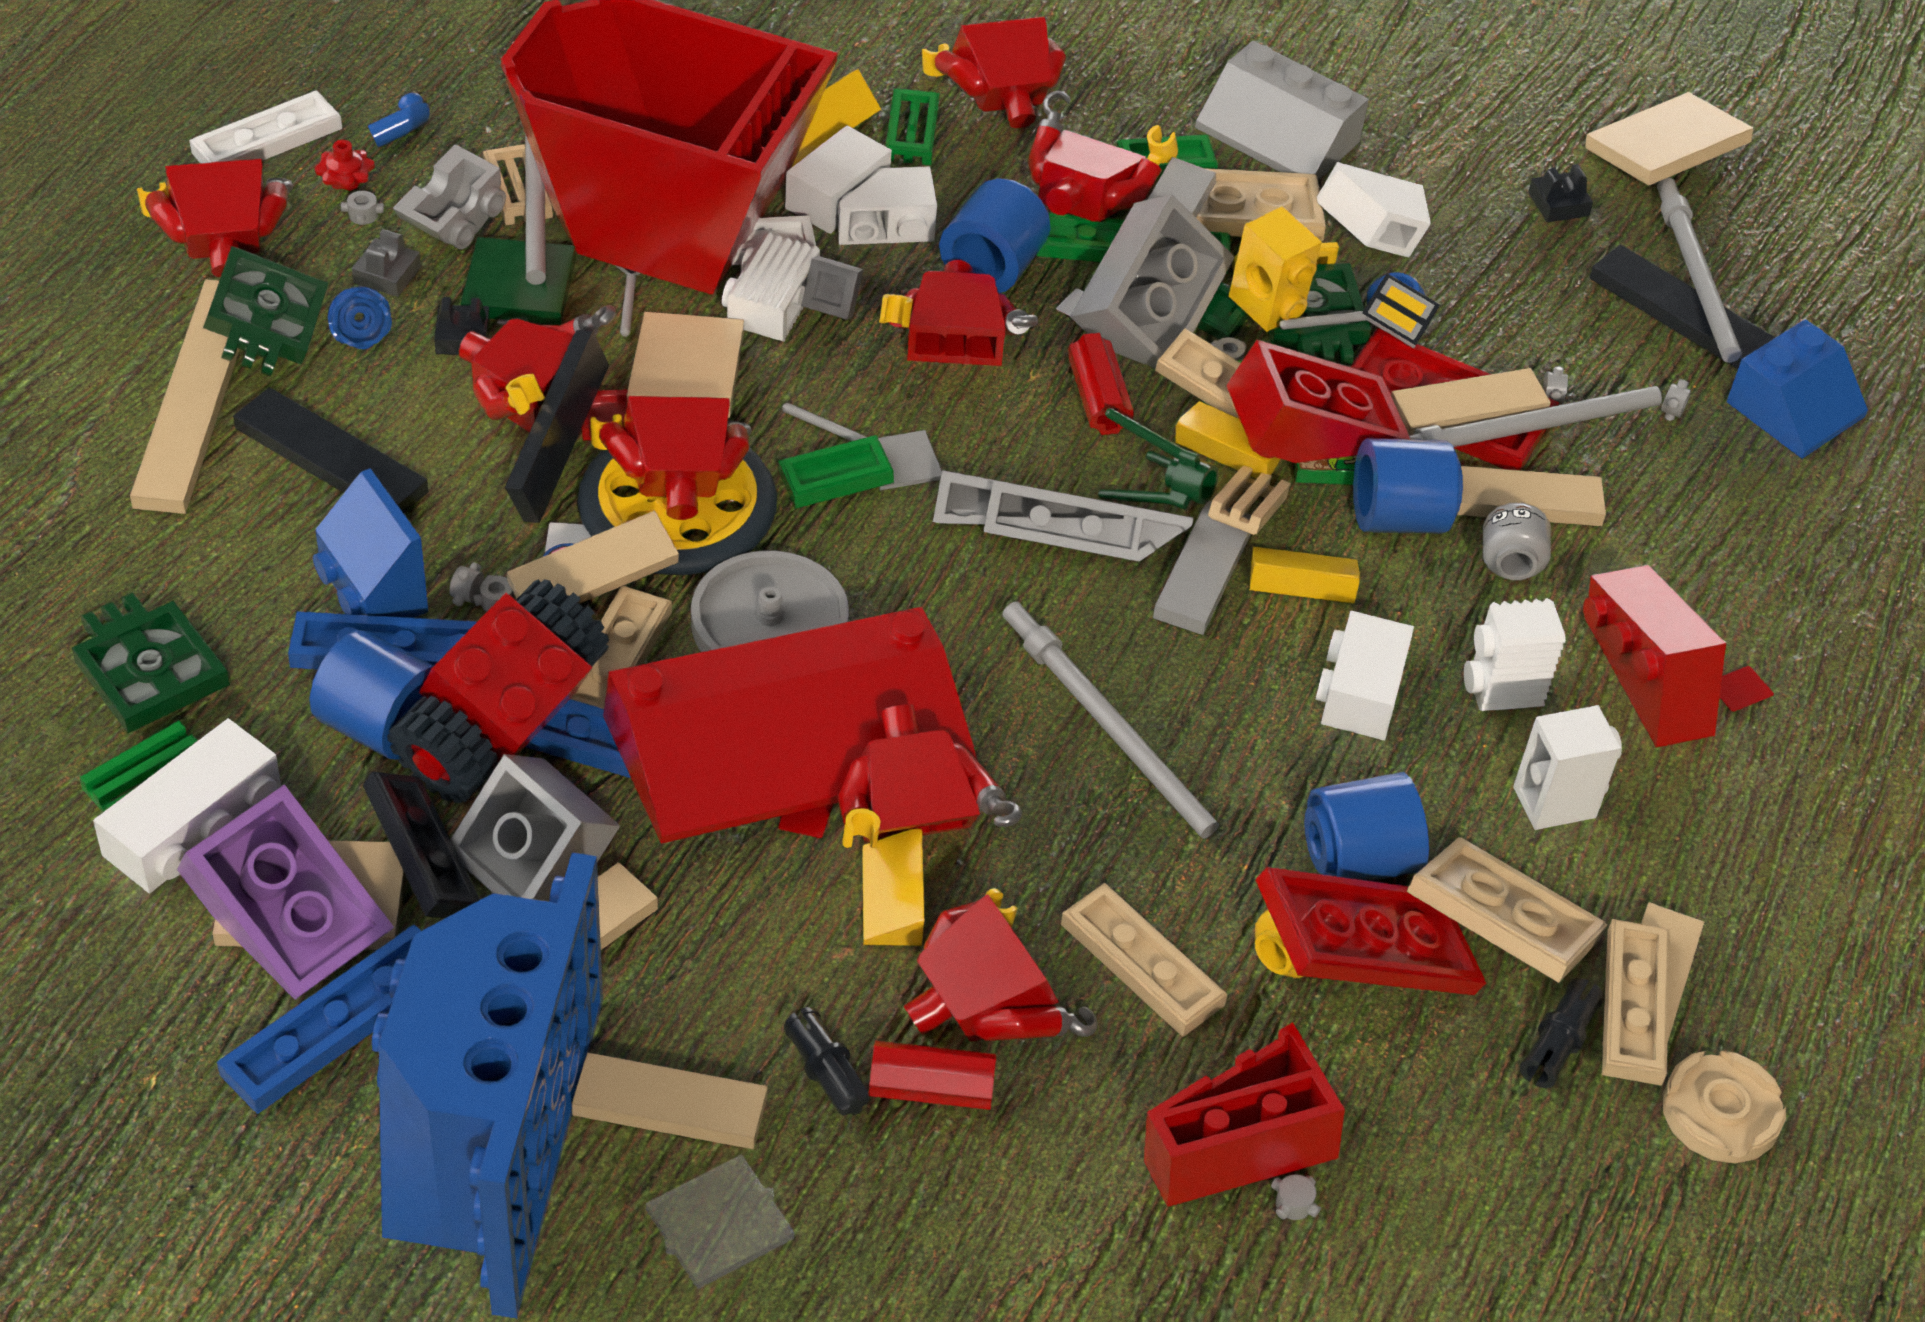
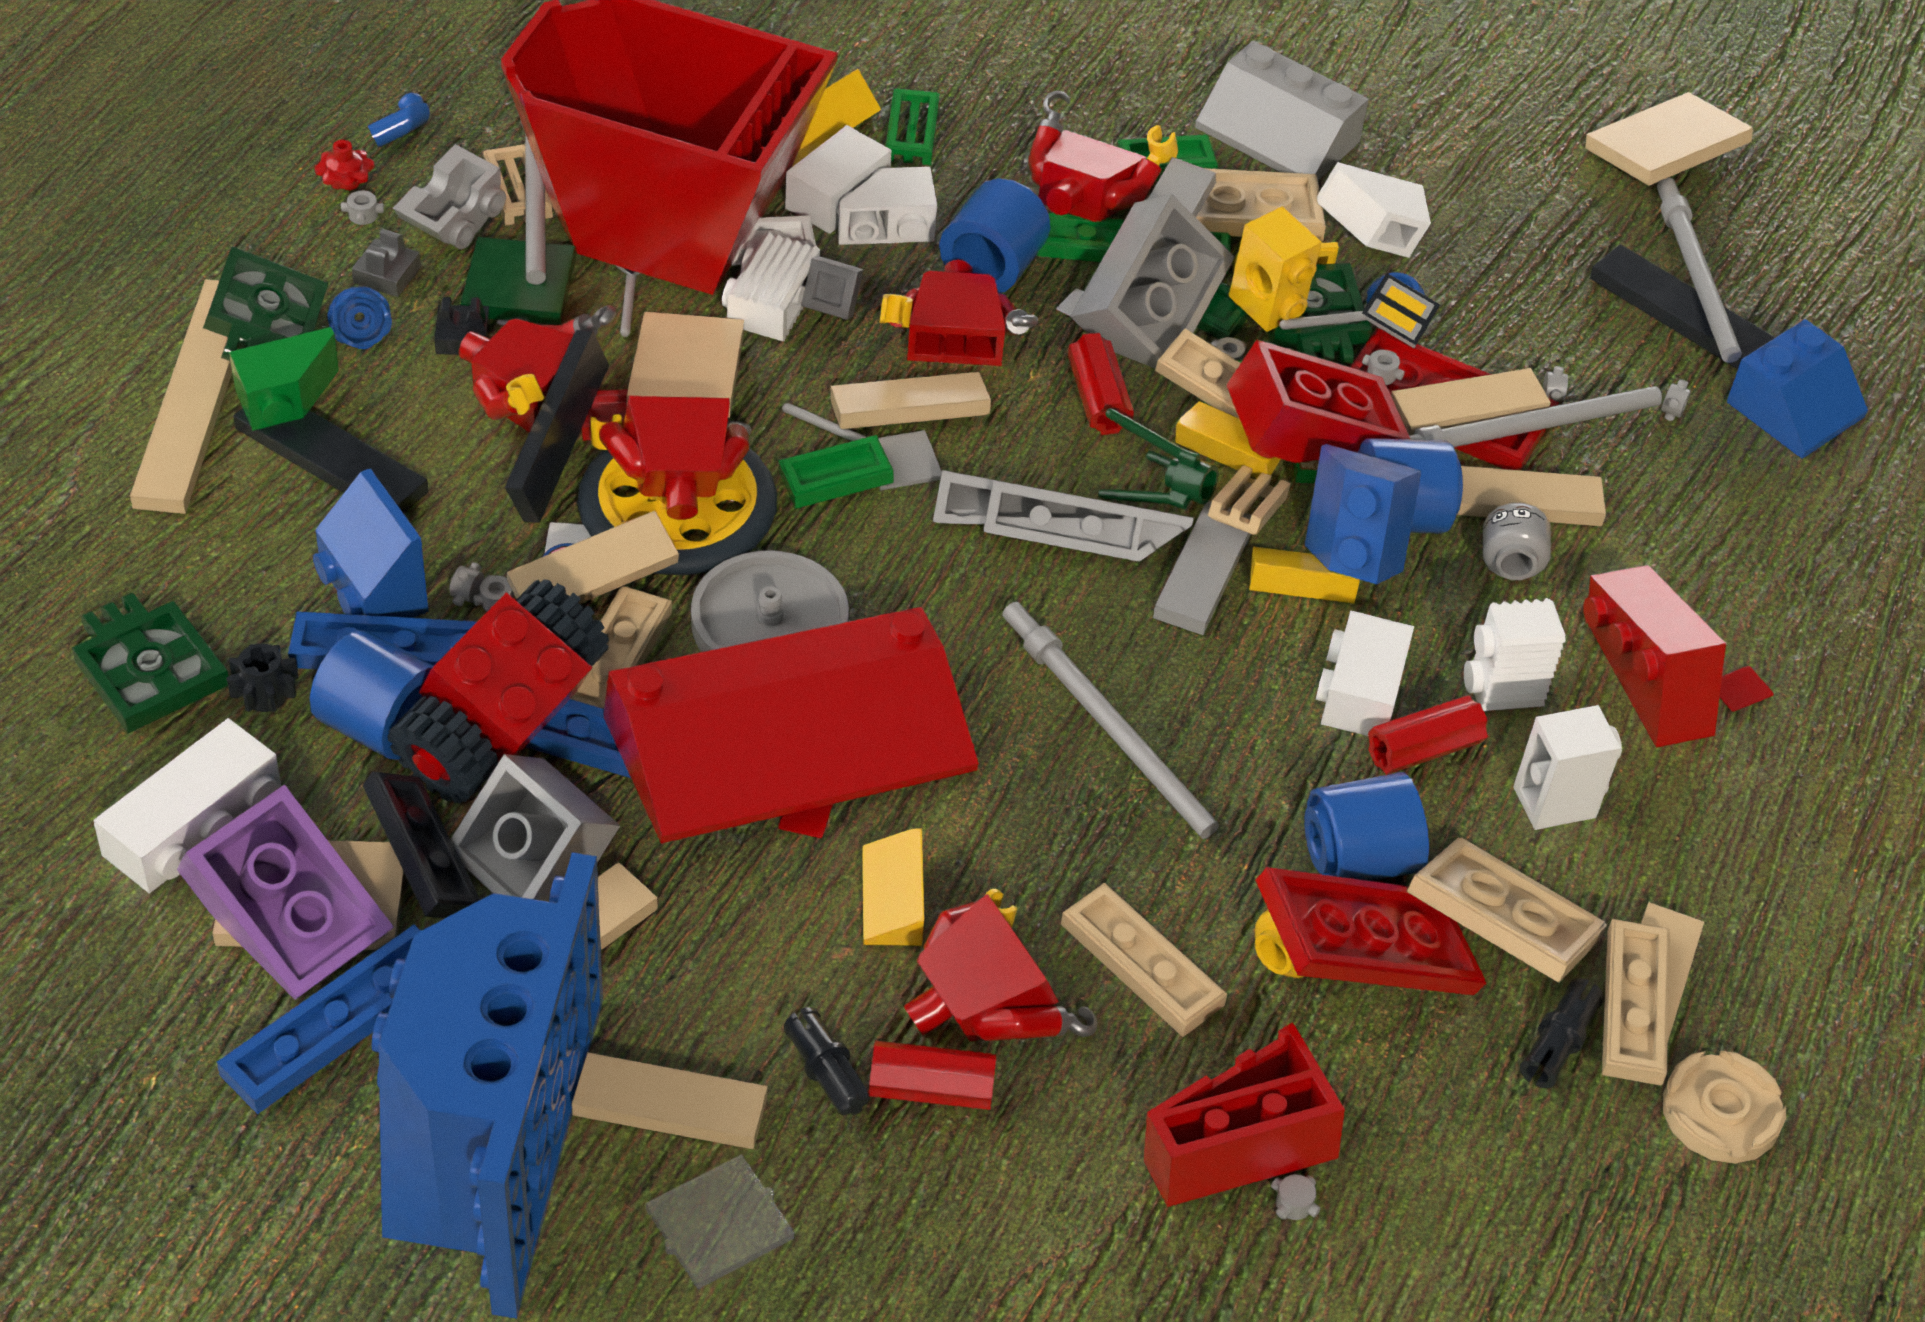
green tile [79,721,198,812] -> none
red torso [137,159,293,277] -> none
white tile [190,91,342,163] -> none
red torso [838,704,1022,848] -> none
red torso [922,17,1066,128] -> none
black tile [1528,164,1593,223] -> none
none -> black gear [227,644,299,712]
none -> green slope [229,327,339,431]
none -> tan tile [831,372,991,429]
none -> blue slope [1305,444,1422,584]
none -> light grey piece [1362,350,1405,385]
none -> red axle [1368,695,1488,775]

